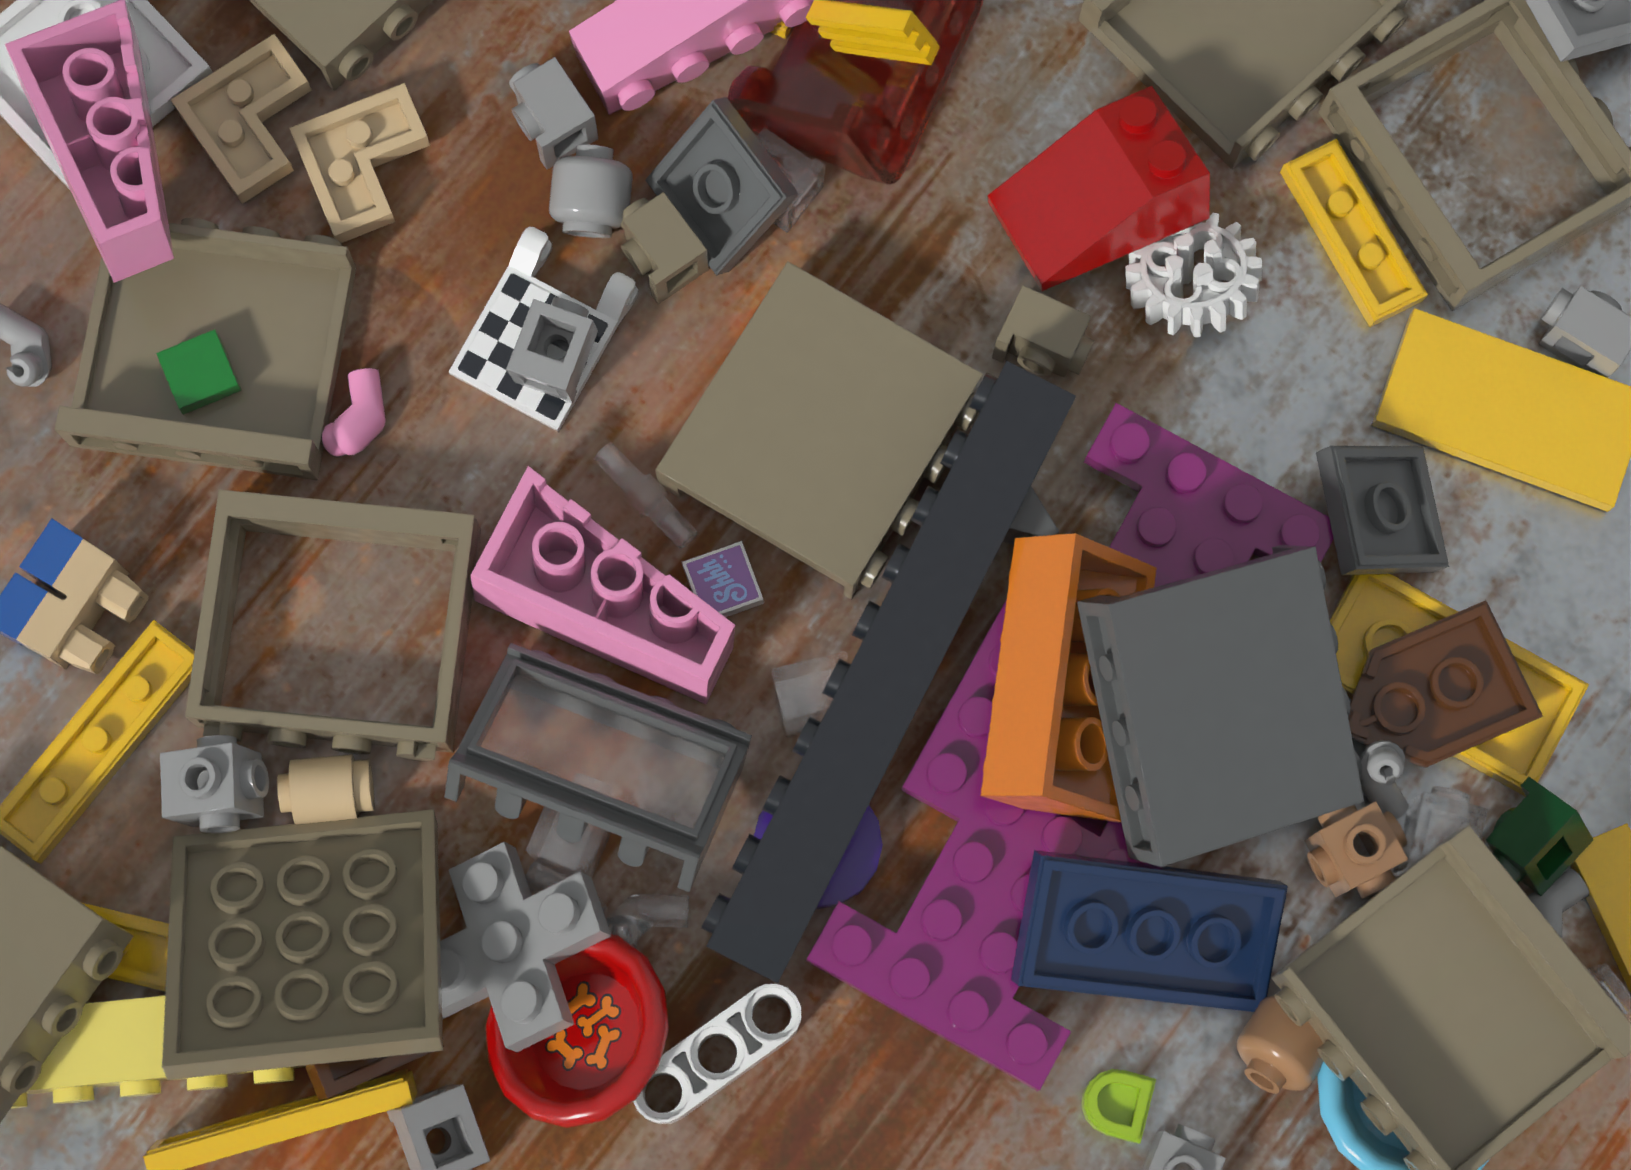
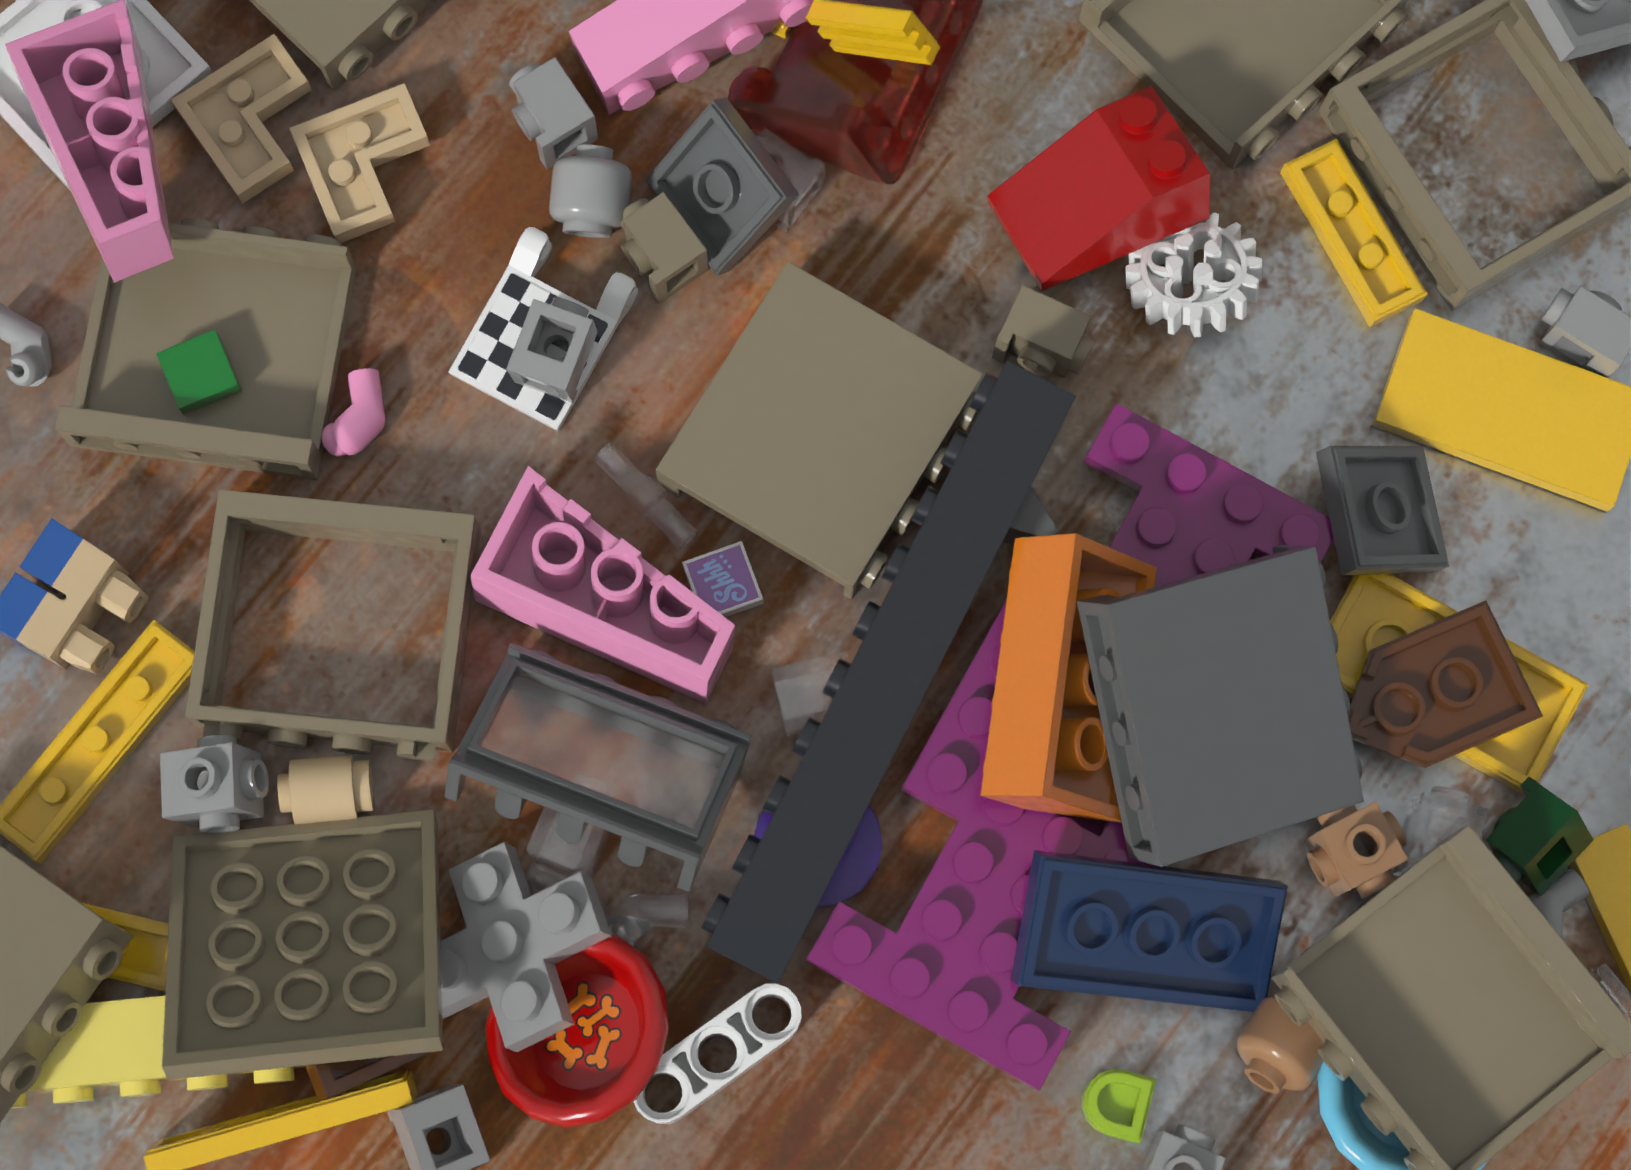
light grey arm [1360,740,1409,819] -> none

